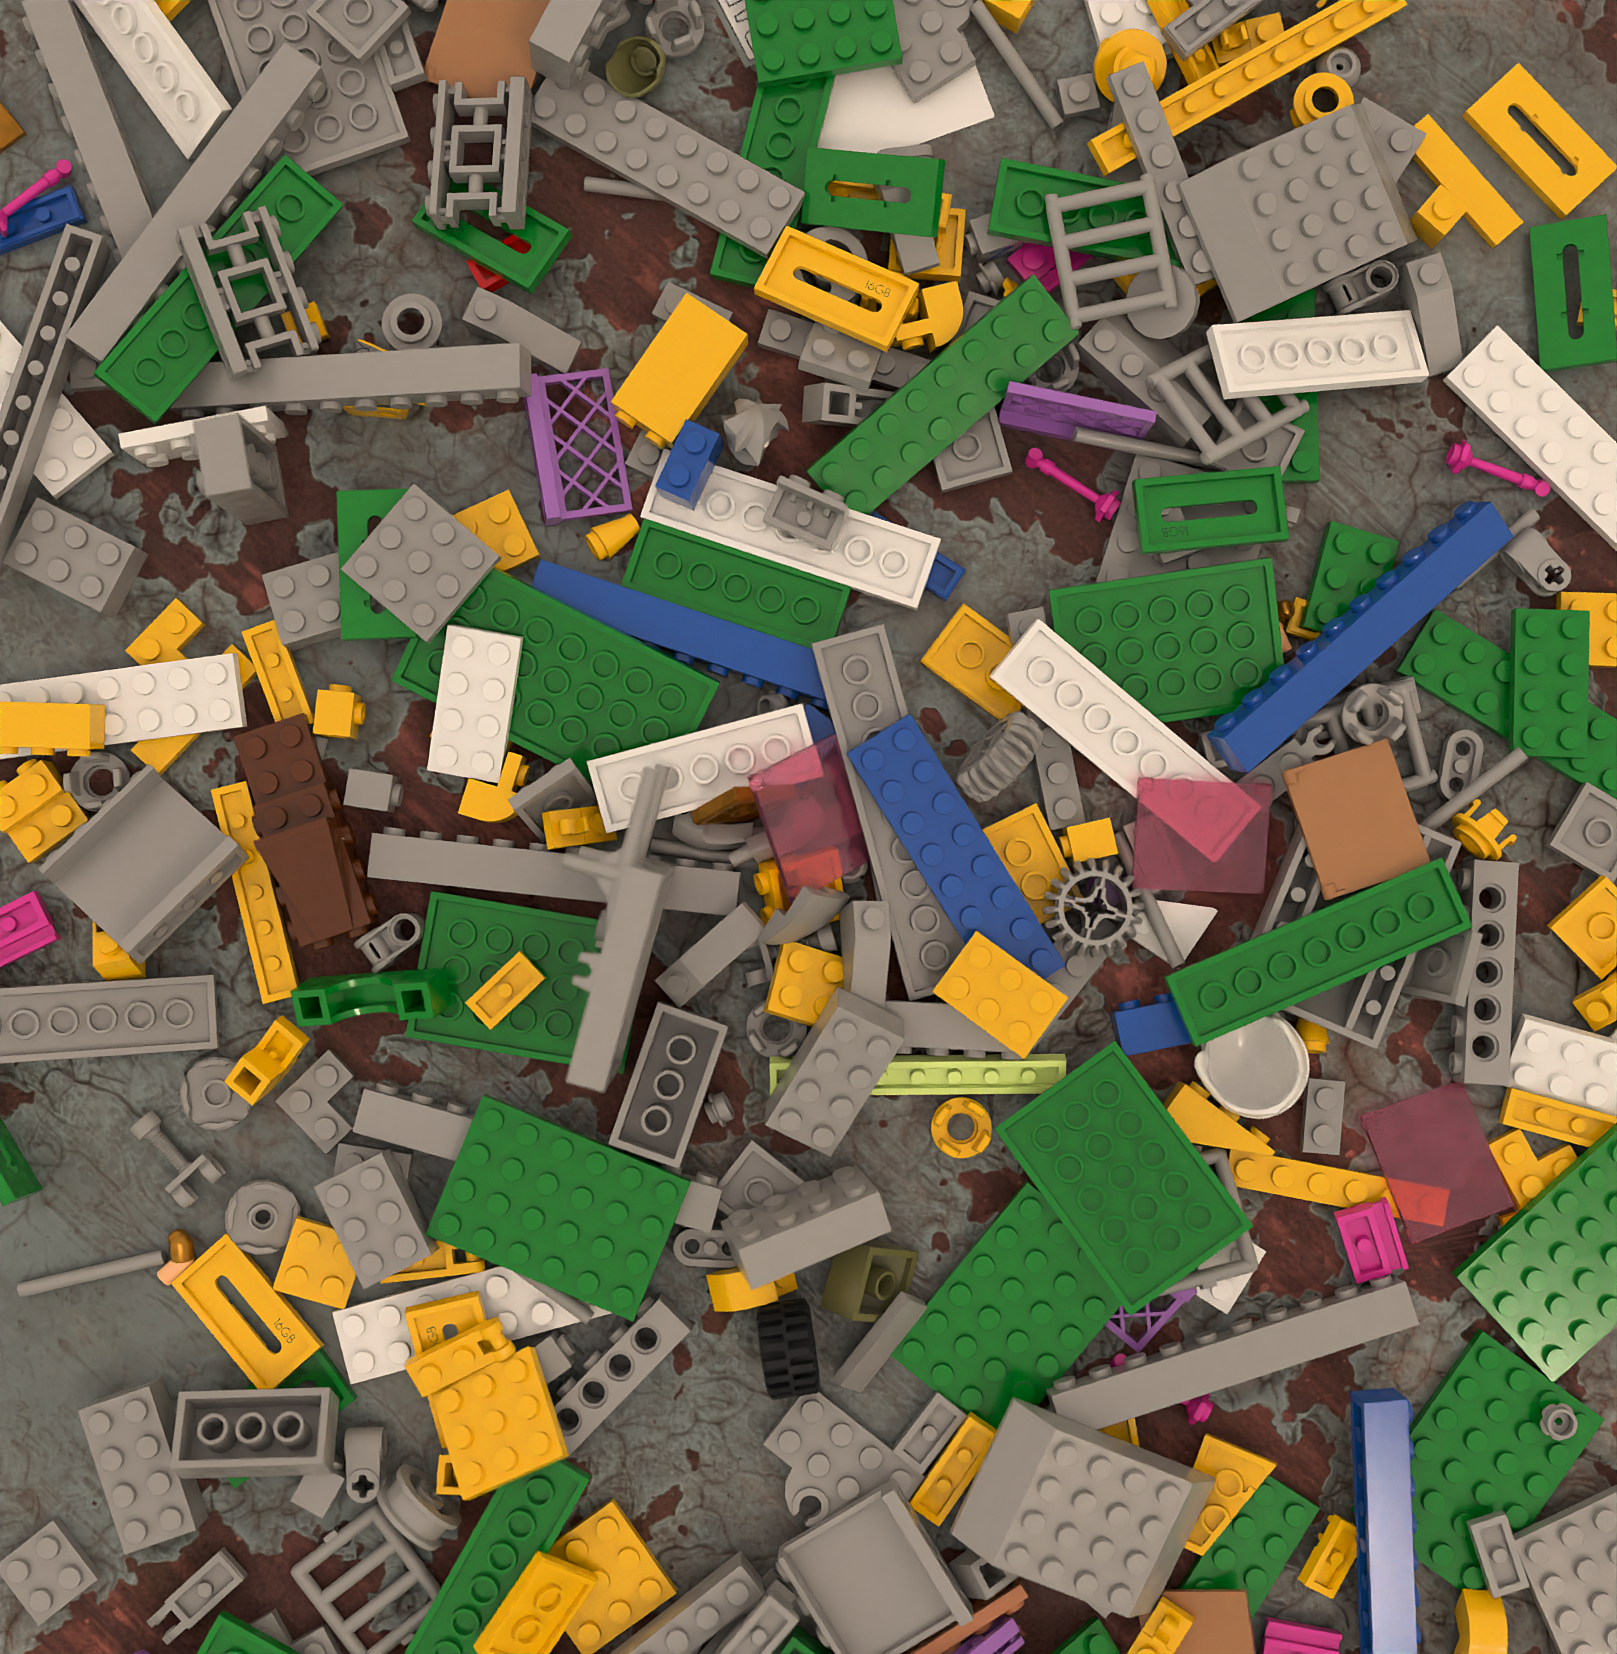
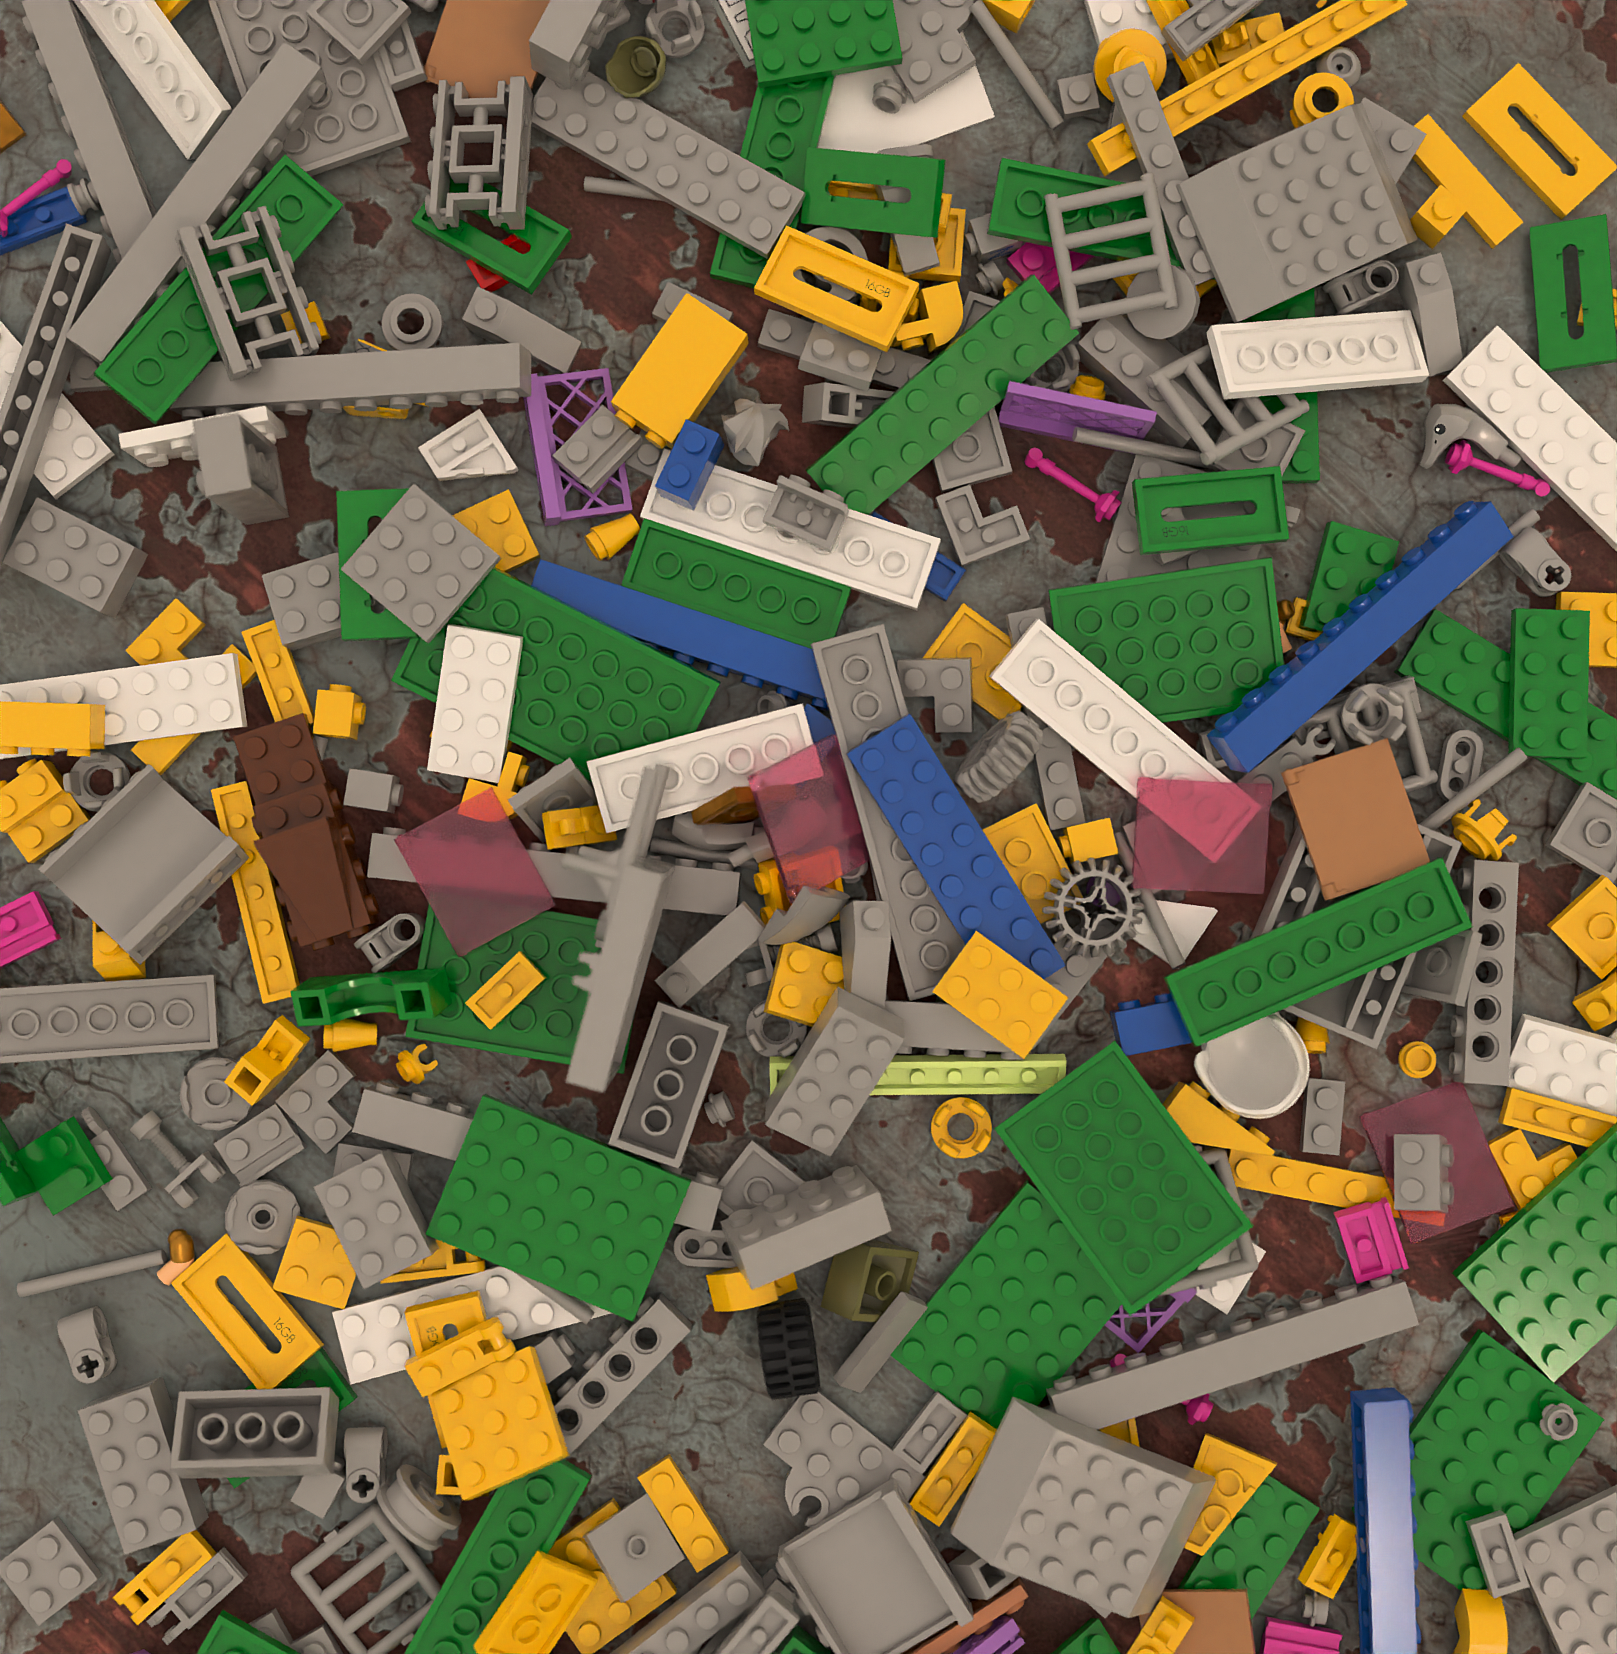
none -> green plate [15,1116,113,1216]
none -> light grey piece [57,1306,117,1384]
none -> light grey bush [67,178,100,216]
none -> light grey hinge [81,1107,152,1211]
none -> yellow plate [113,1530,217,1625]
none -> light grey plate [214,1103,308,1186]
none -> yellow cone [323,1018,377,1052]
none -> clear pink piece [394,787,556,957]
none -> yellow plate [396,1044,438,1084]
none -> white wing [418,409,519,481]
none -> light grey plate [552,405,643,494]
none -> light grey plate [583,1493,685,1603]
none -> yellow plate [637,1454,729,1573]
none -> light grey plate [872,79,907,113]
none -> light grey plate [897,657,974,733]
none -> light grey plate [935,484,1030,567]
none -> yellow plate [1069,375,1106,401]
none -> light grey plate [1302,1589,1329,1627]
none -> light grey bracket [1394,1134,1454,1213]
none -> yellow plate [1398,1041,1436,1078]
none -> light grey animal [1420,404,1521,469]

